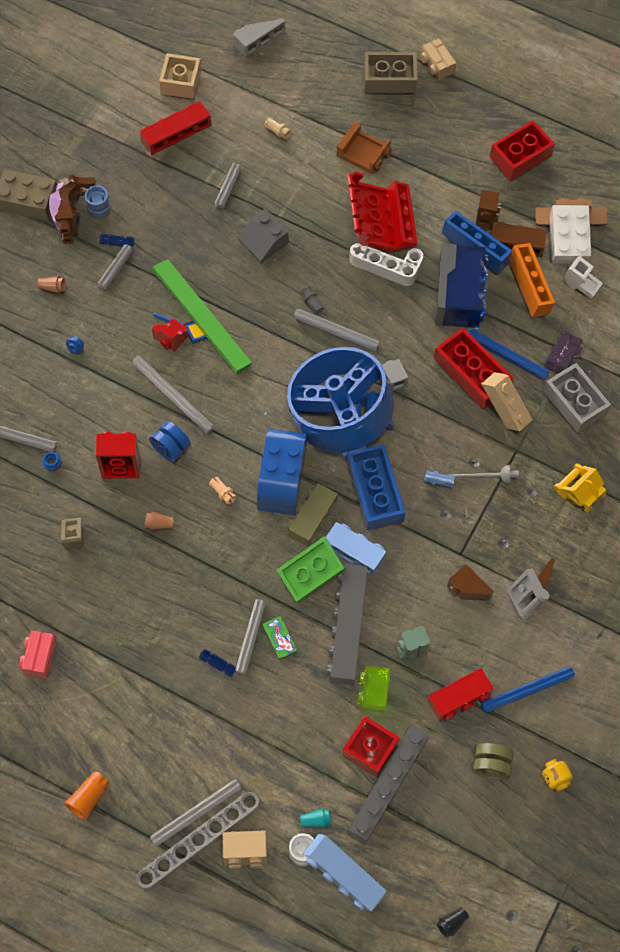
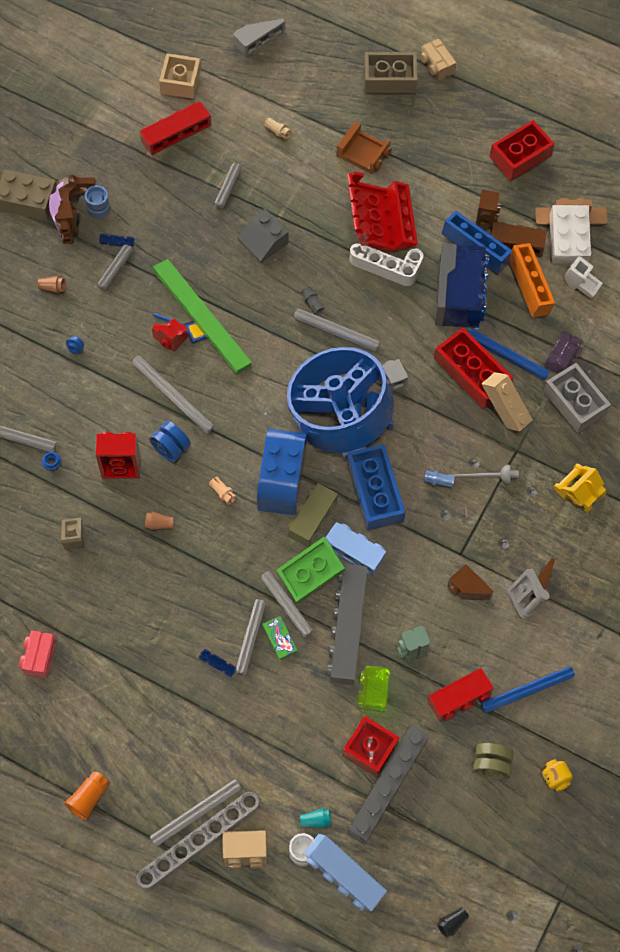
none -> light grey axle [261,571,313,638]

